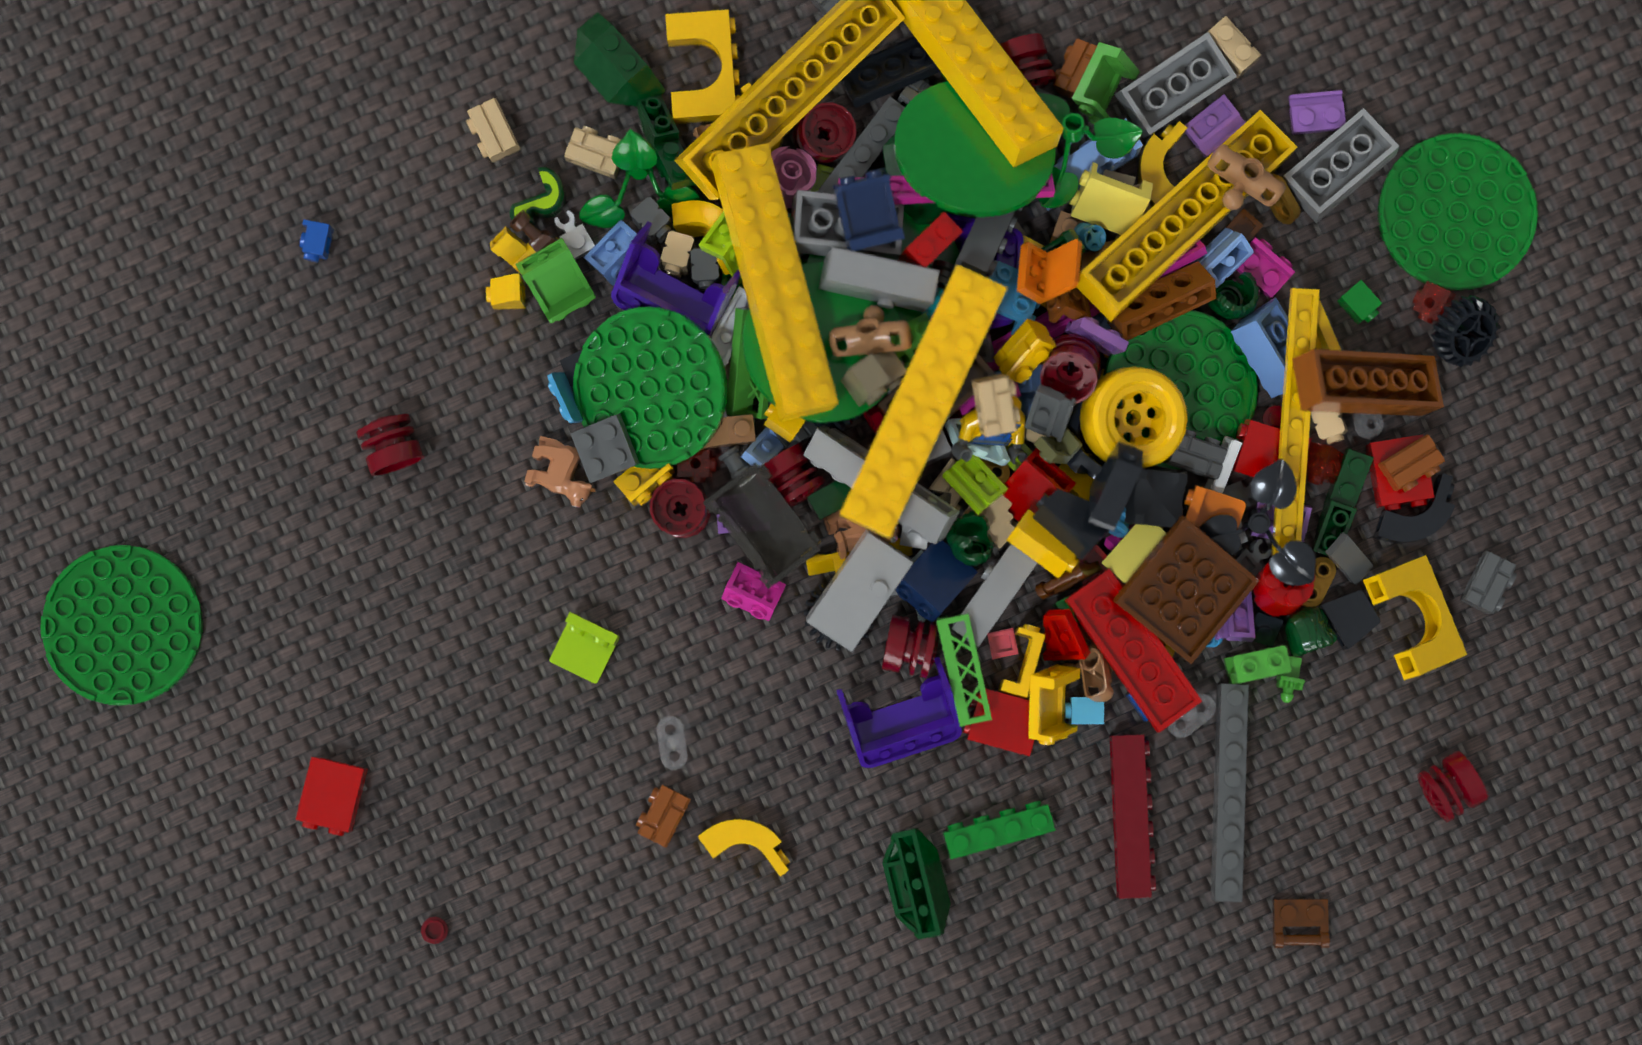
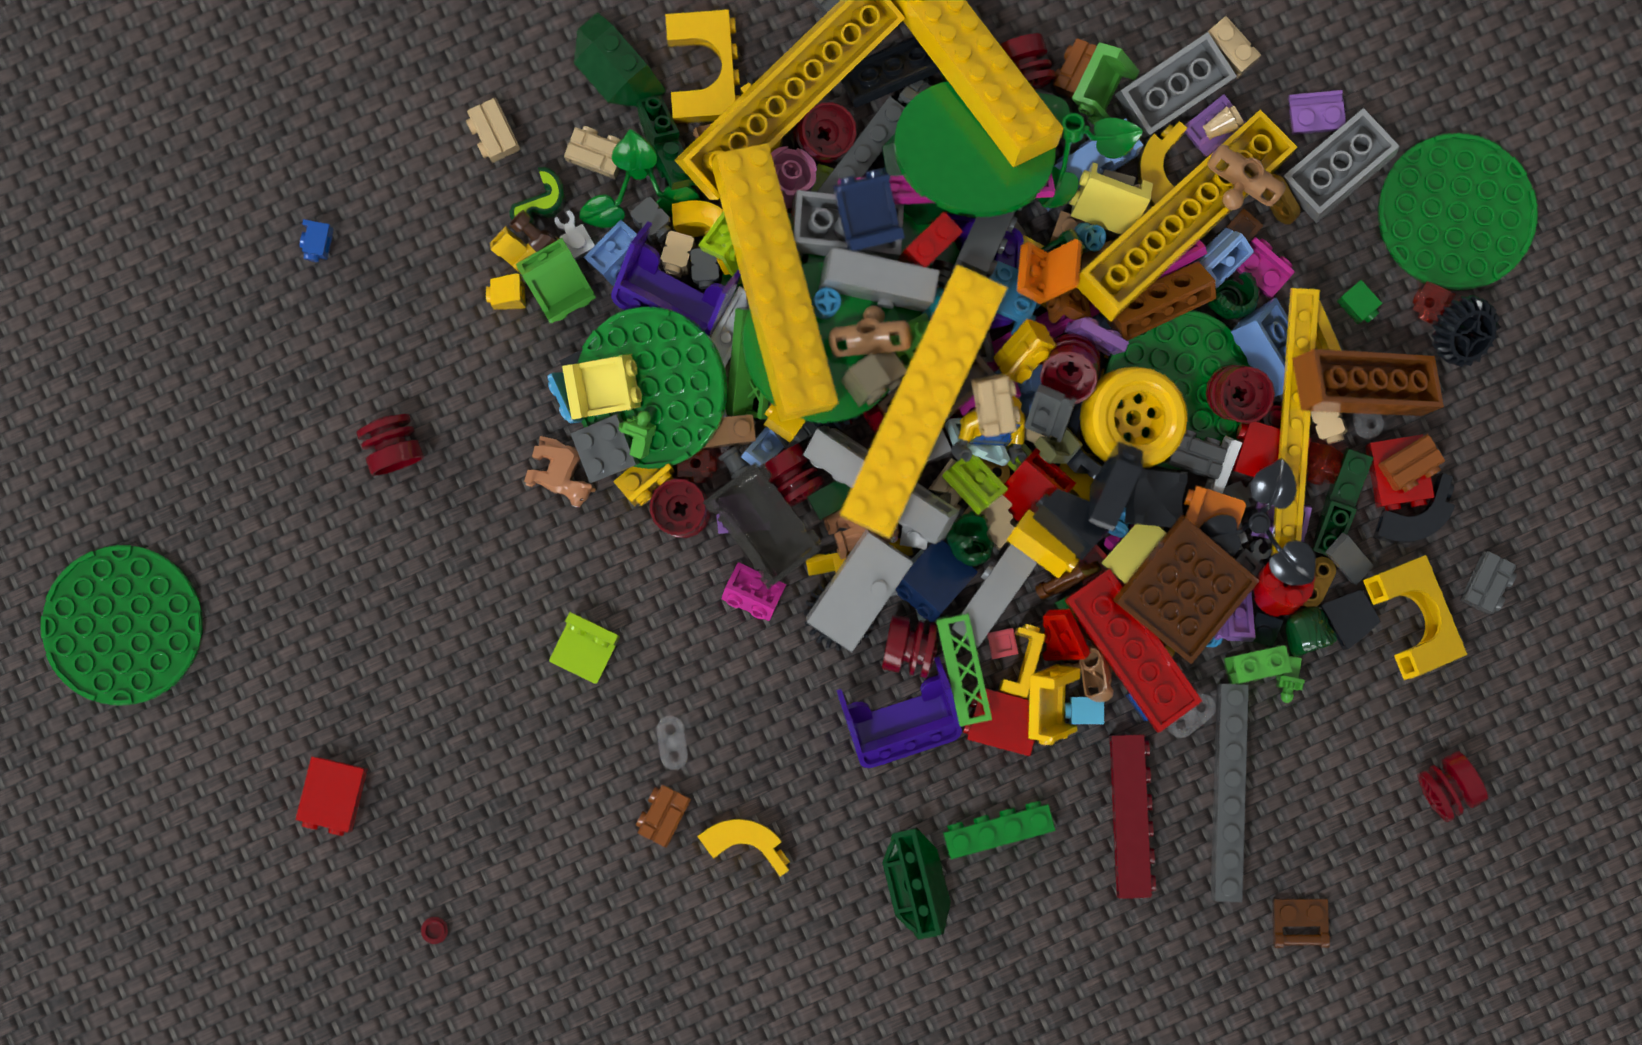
none -> light yellow panel [562,354,642,419]
none -> bright green piece [618,411,656,459]
none -> dark azure wheel [811,288,841,319]
none -> tan cone [1202,105,1244,140]
none -> dark red wheel [1206,364,1275,423]

